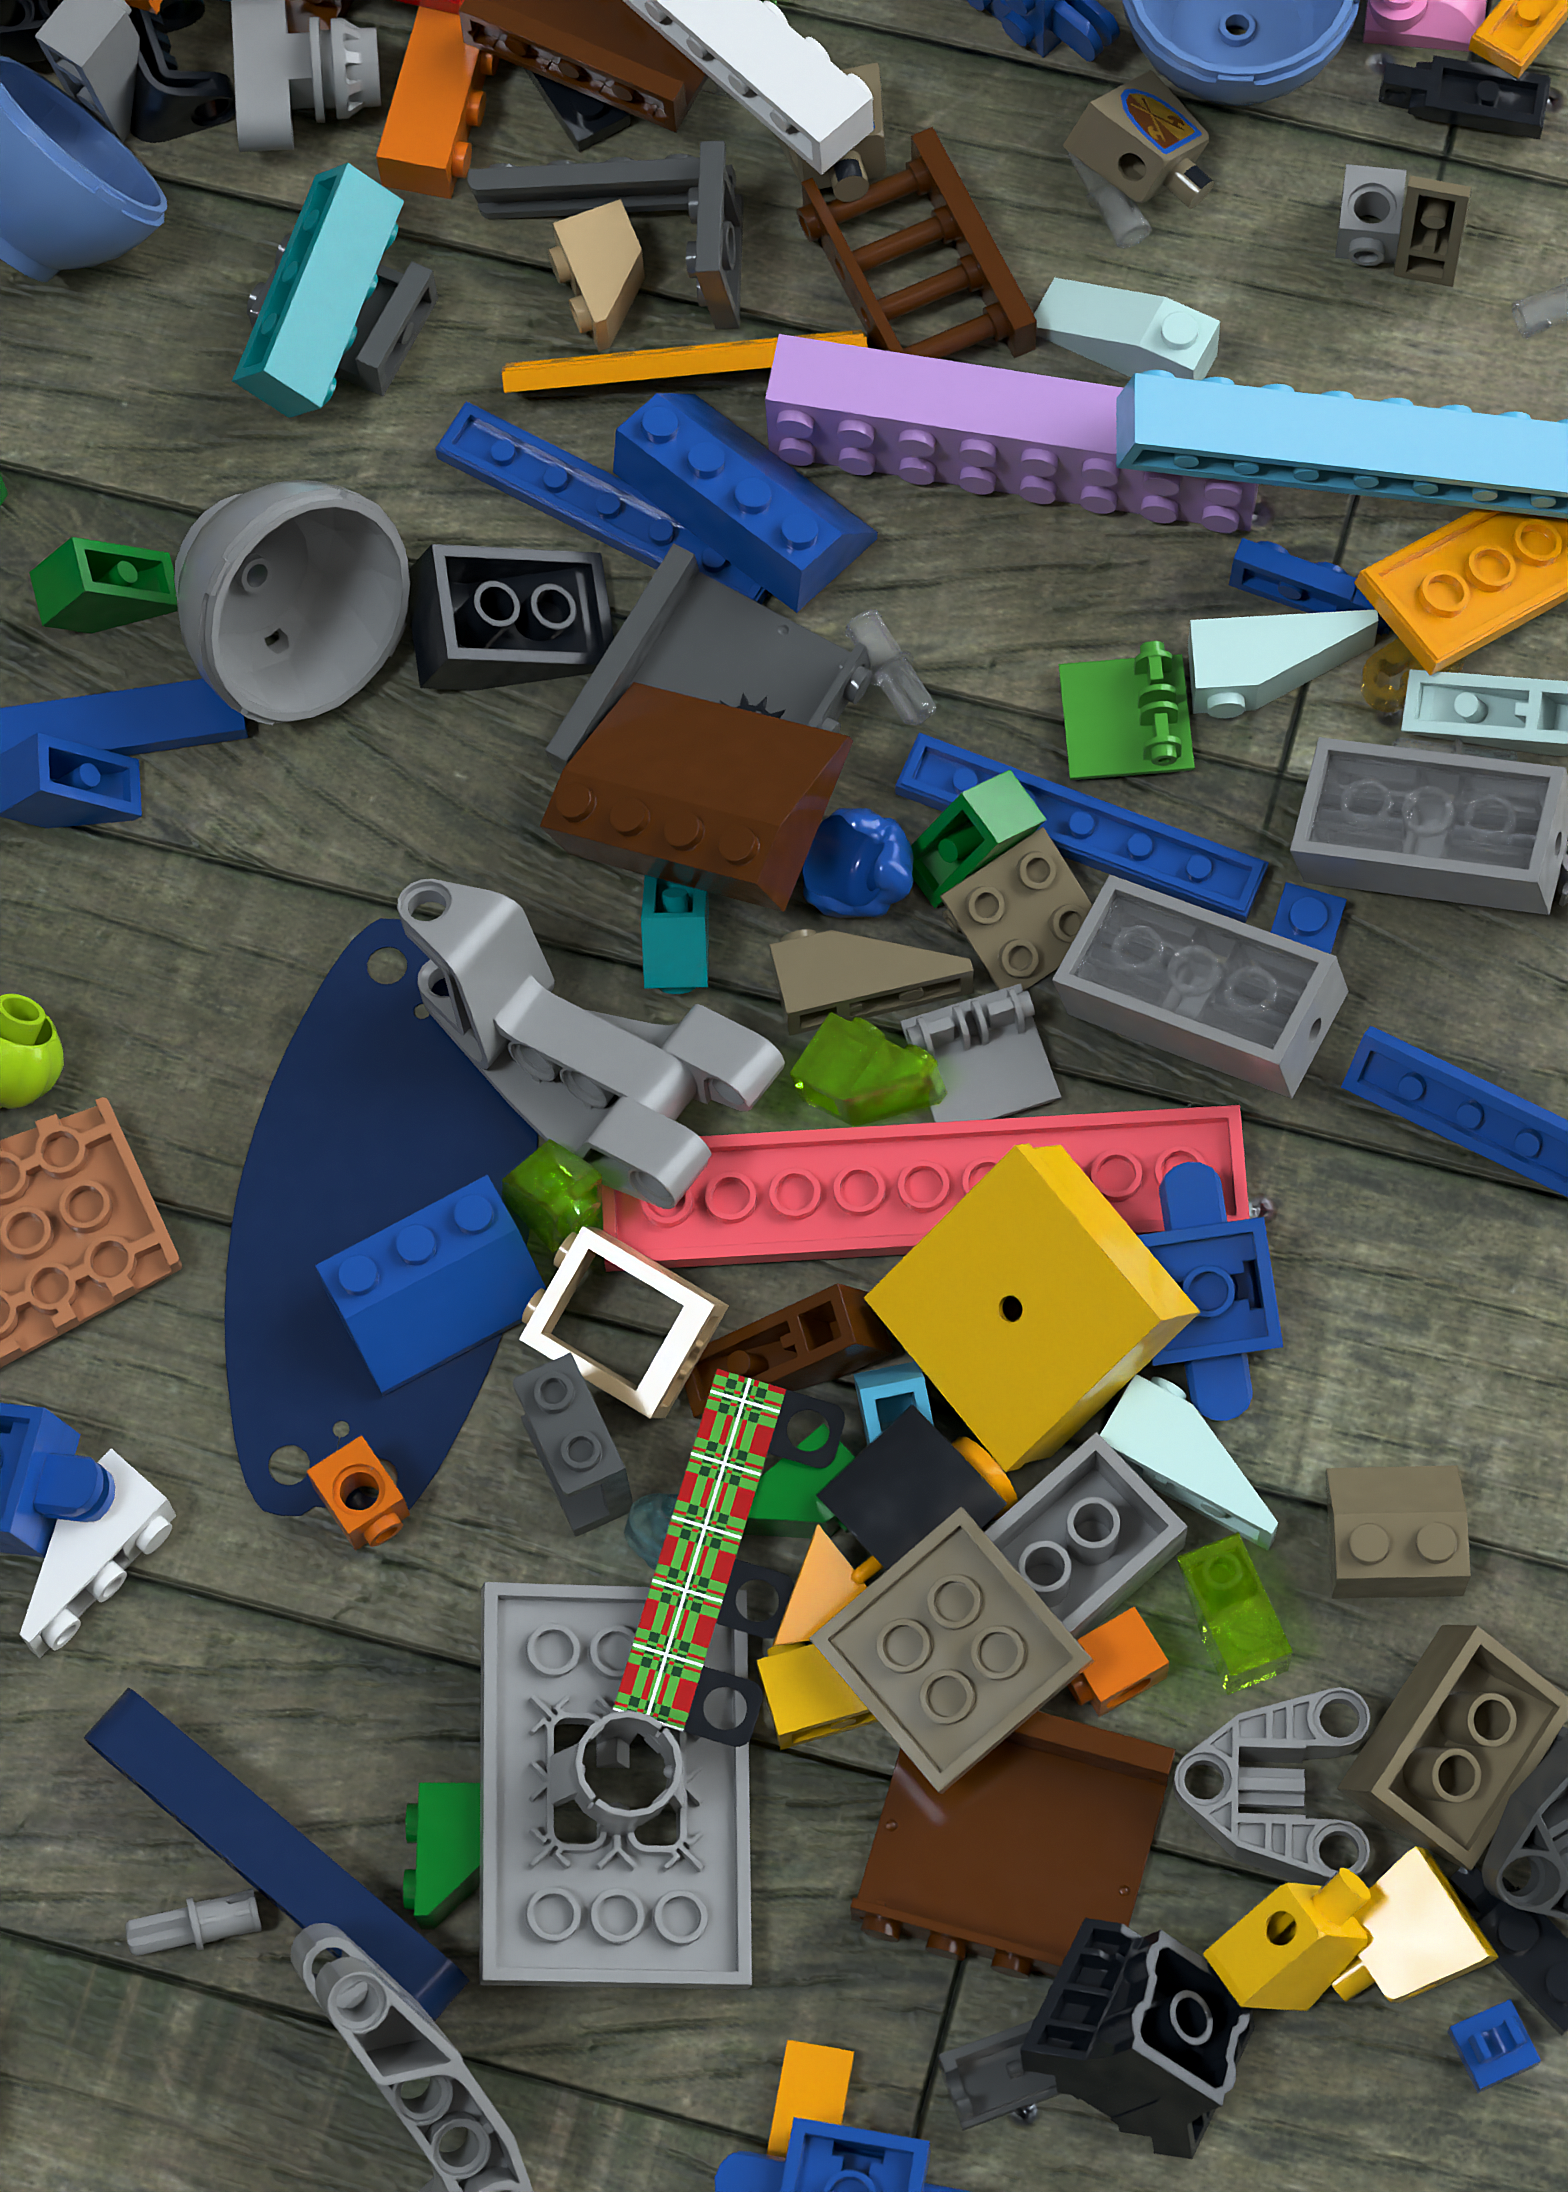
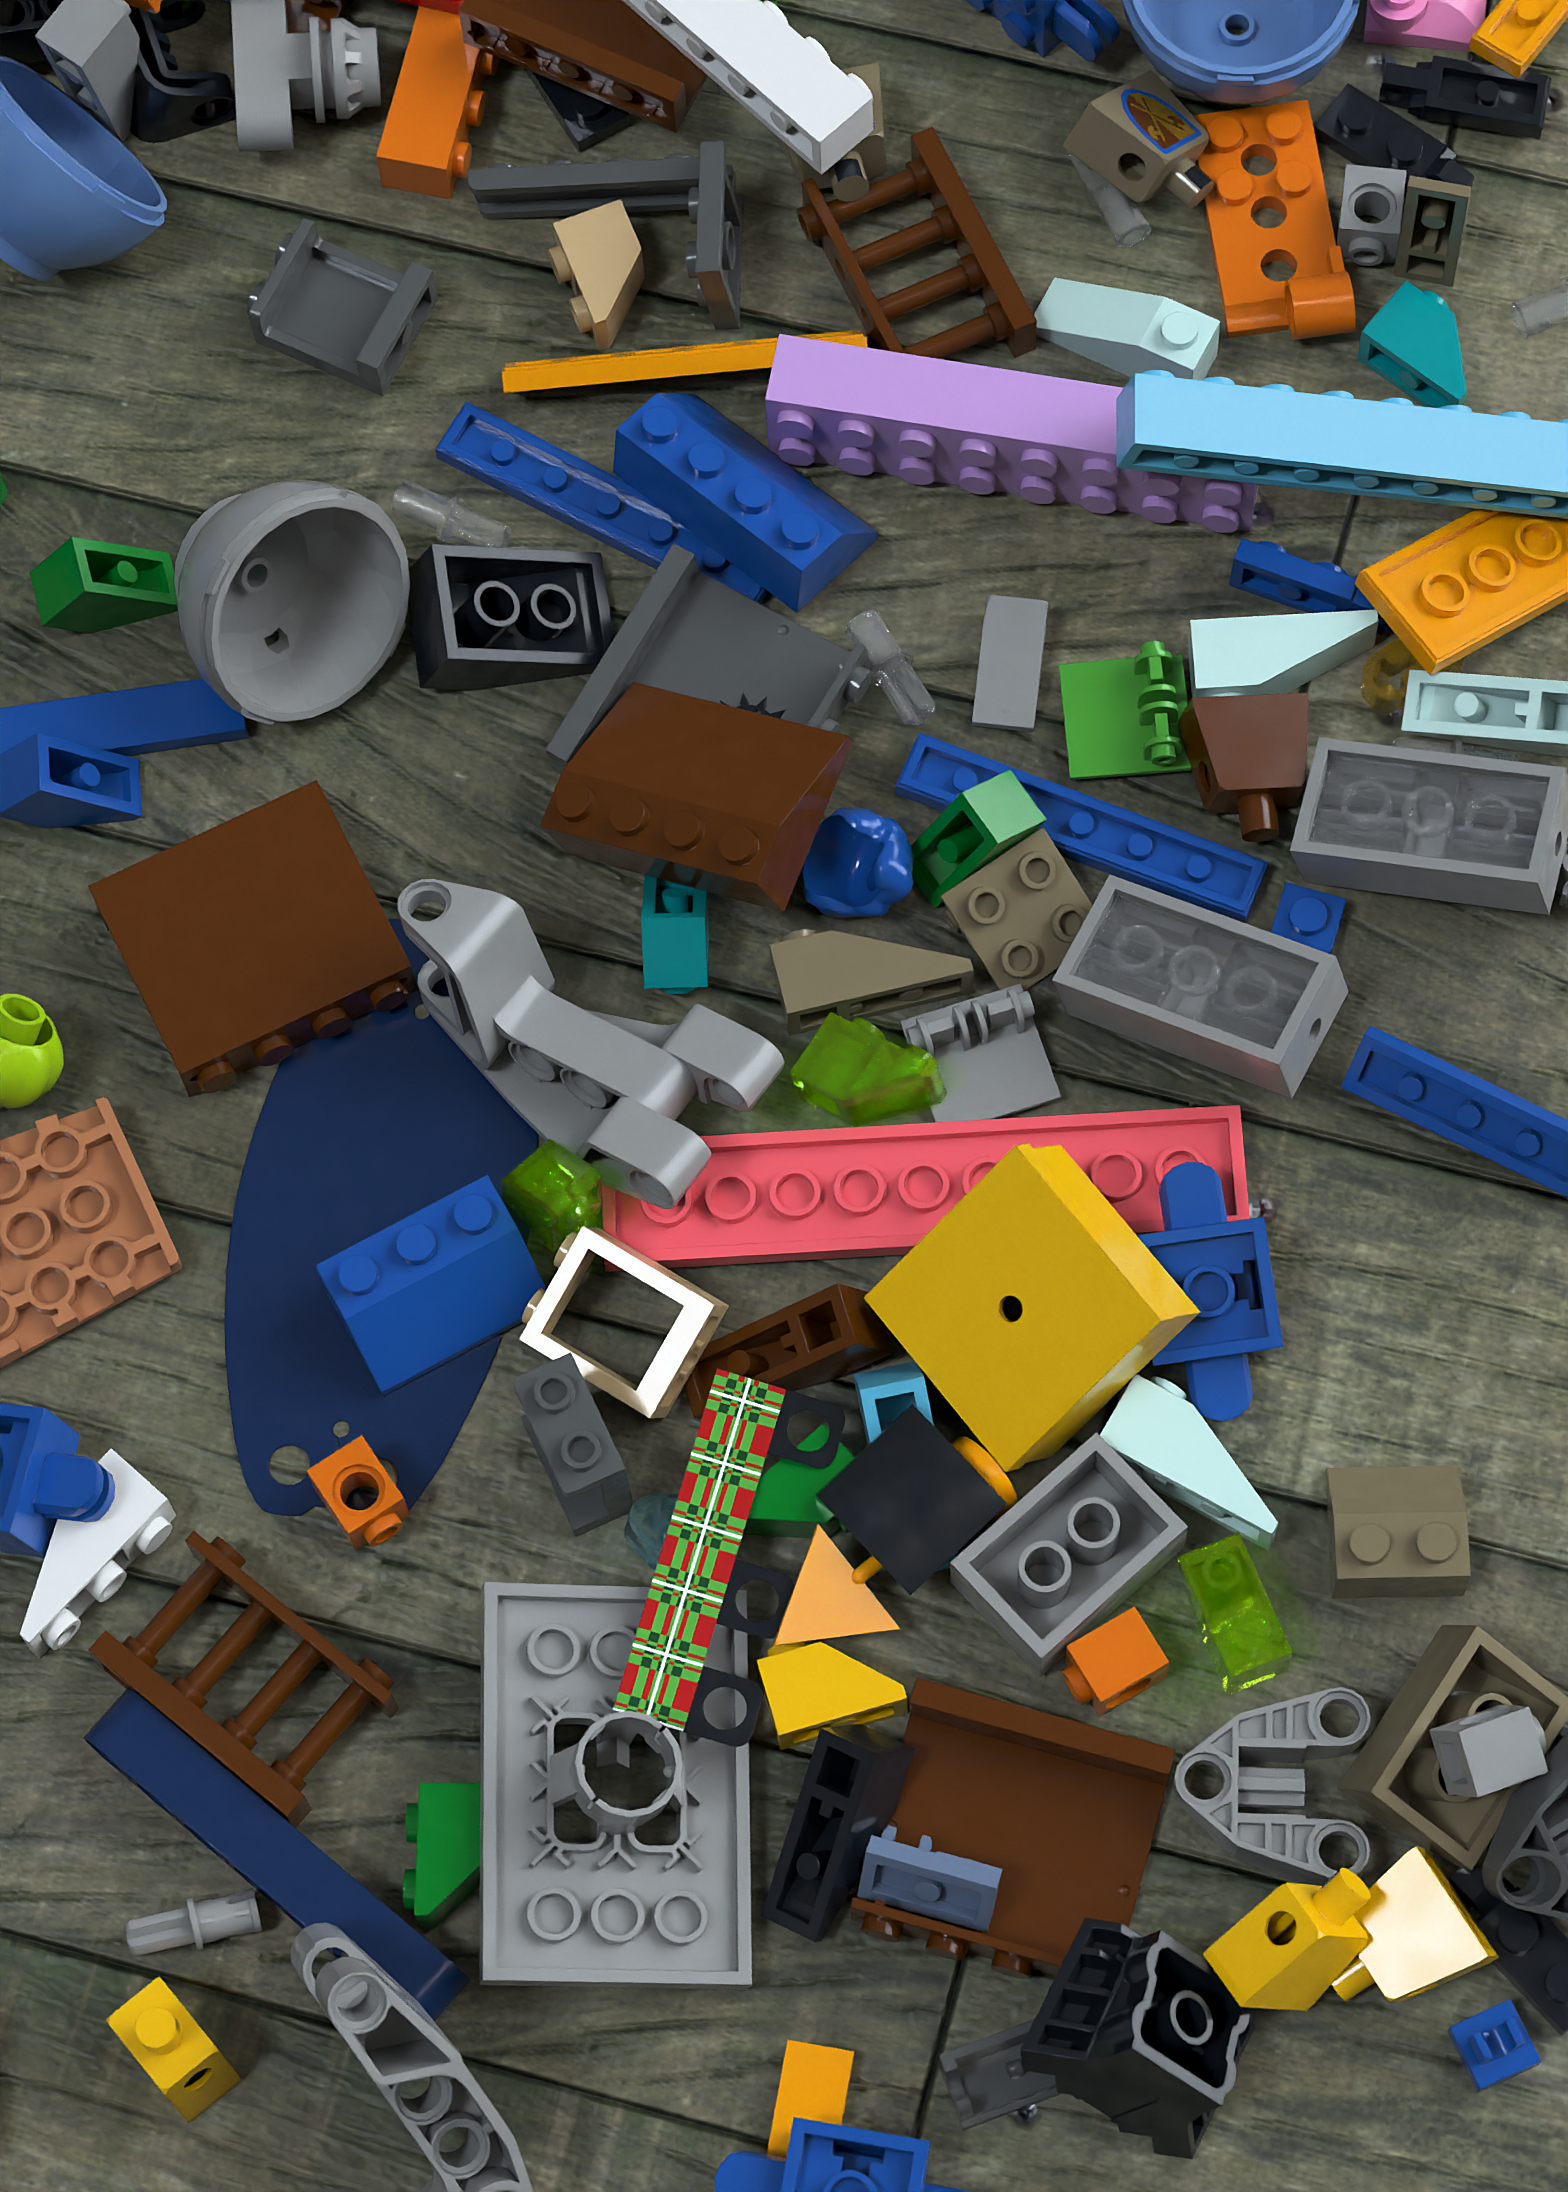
brick [232,163,404,418] -> none
dark tan plate [809,1507,1095,1794] -> none
none -> reddish brown panel [88,780,418,1097]
none -> reddish brown fence [88,1531,399,1828]
none -> yellow torso [106,1976,242,2123]
none -> clear axle [390,480,512,548]
none -> black slope [761,1724,915,1942]
none -> sand blue plate [857,1826,1002,1933]
none -> light grey slope [972,595,1048,732]
none -> reddish brown torso [1178,693,1309,842]
none -> orange hinge [1193,100,1356,340]
none -> black hinge [1313,83,1474,197]
none -> teal slope [1357,280,1467,408]
none -> light grey brick [1429,1705,1548,1797]

